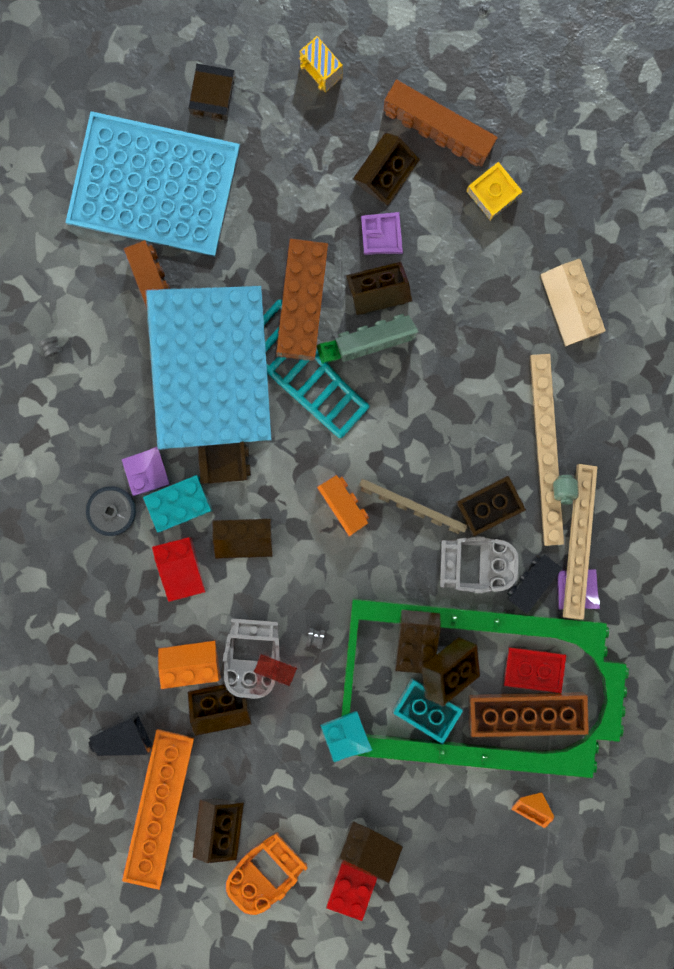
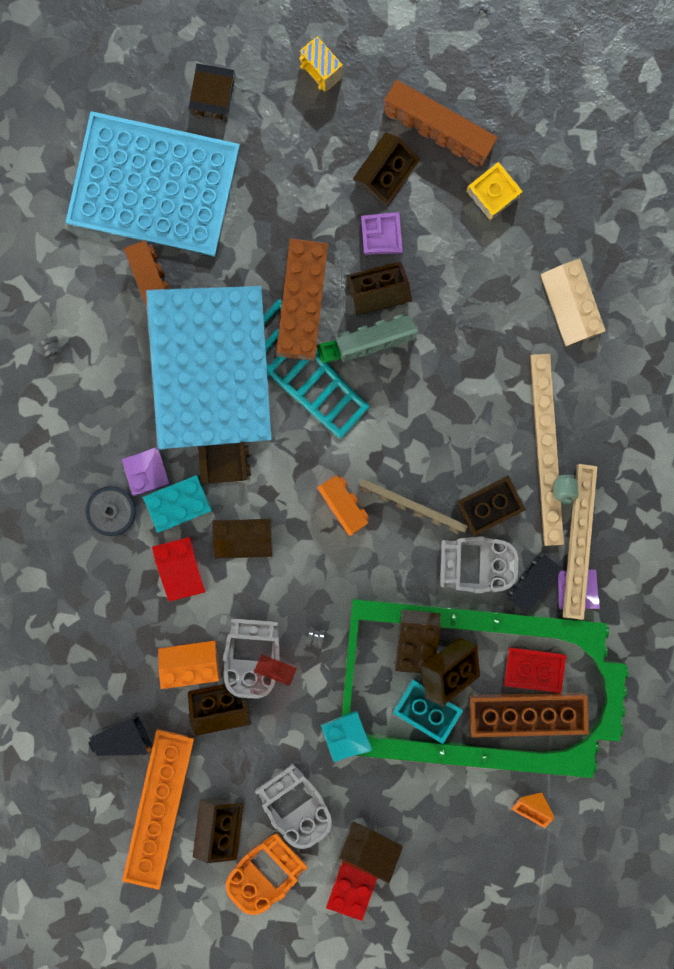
none -> light grey slope [255,763,332,849]

